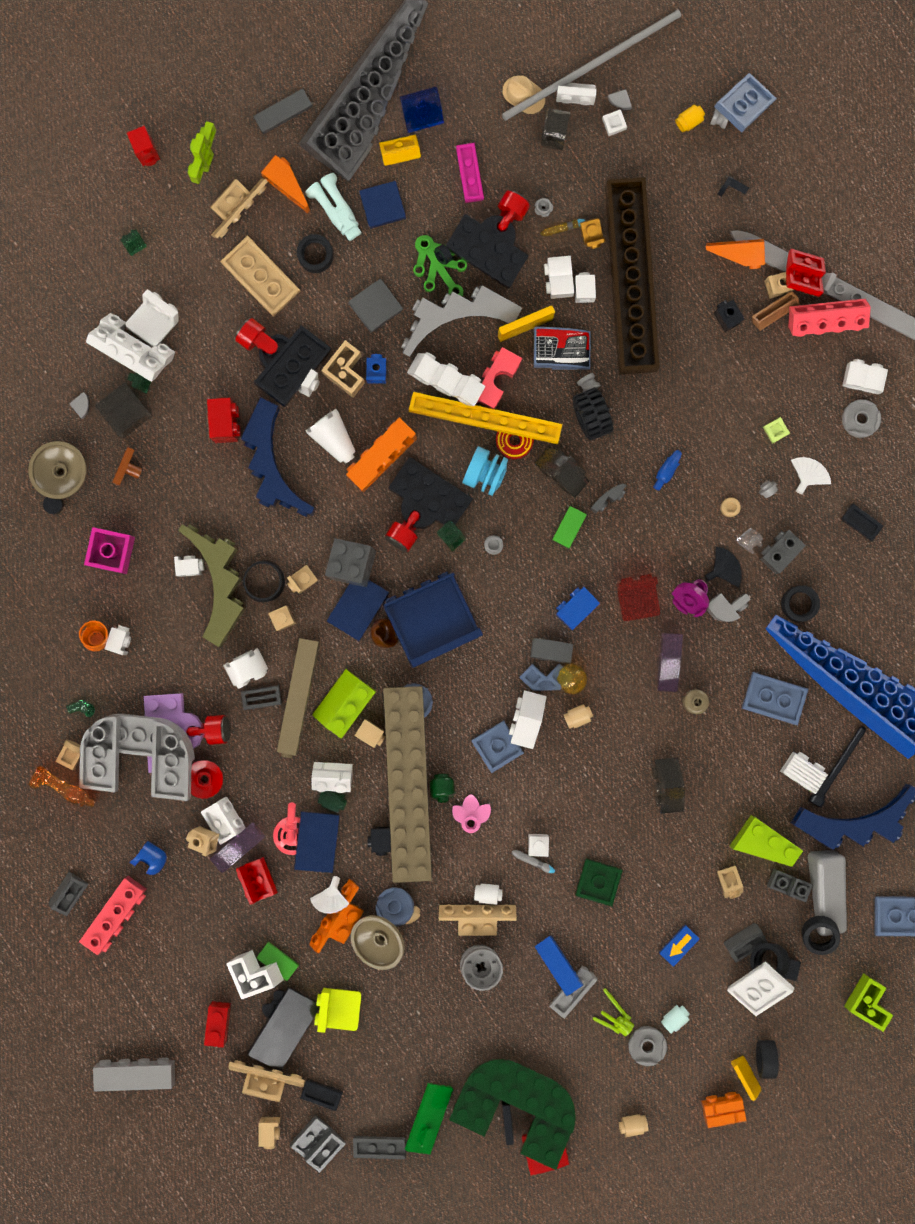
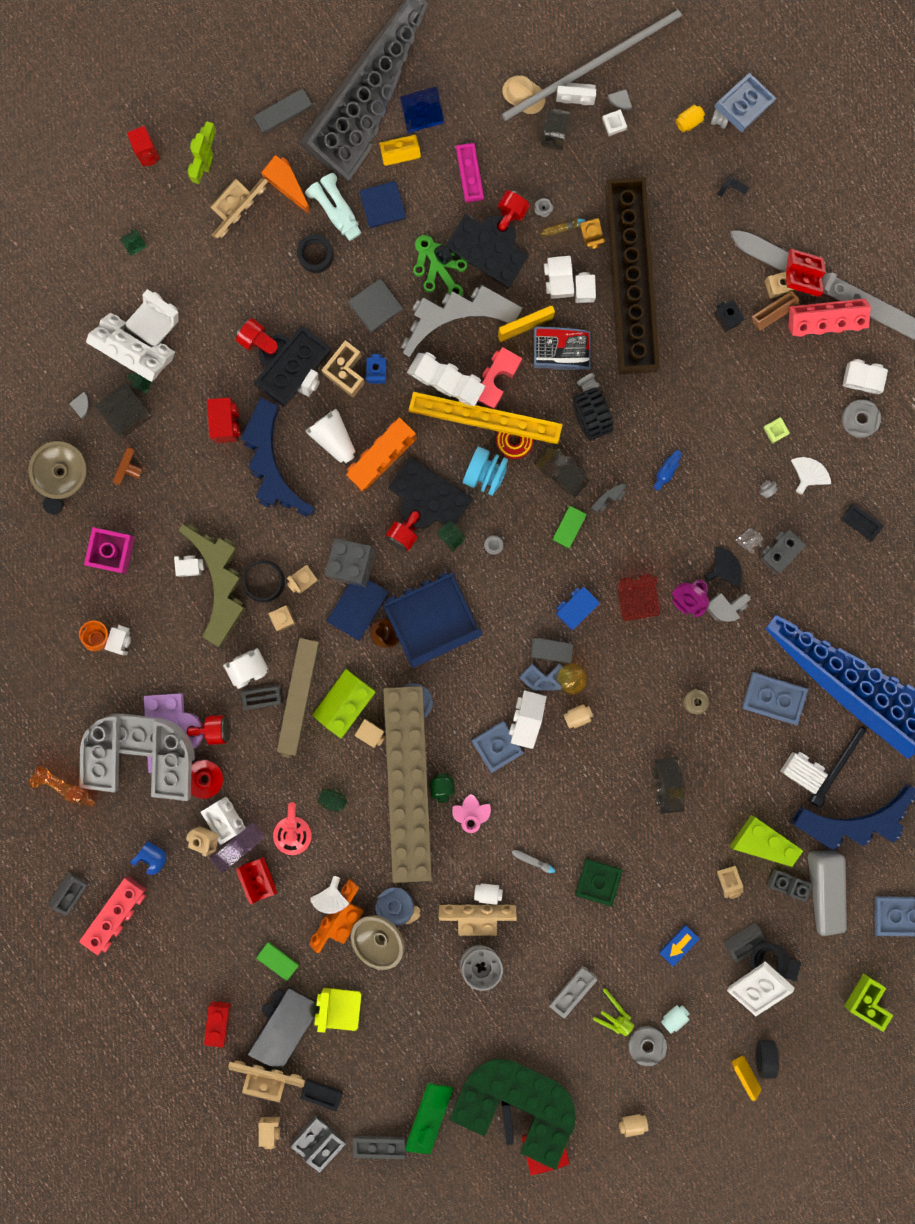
tan tile [56,740,80,770] -> none
clear green arm [66,700,95,717] -> none
light grey brick [93,1058,175,1091] -> none
tan tile [220,235,301,317] -> none
white brick [226,950,284,999] -> none
dark blue tile [294,811,340,873] -> none
white brick [312,762,353,793] -> none
black brick [368,827,391,856] -> none
white brick [528,834,549,857] -> none
blue tile [535,936,583,996] -> none
clear purple slope [657,633,683,692] -> none
orange brick [701,1092,746,1128] -> none
orange slope [706,239,765,269] -> none
tan tile [720,498,741,517] -> none
black tyre [781,585,820,622] -> none
black tyre [802,916,840,955] -> none

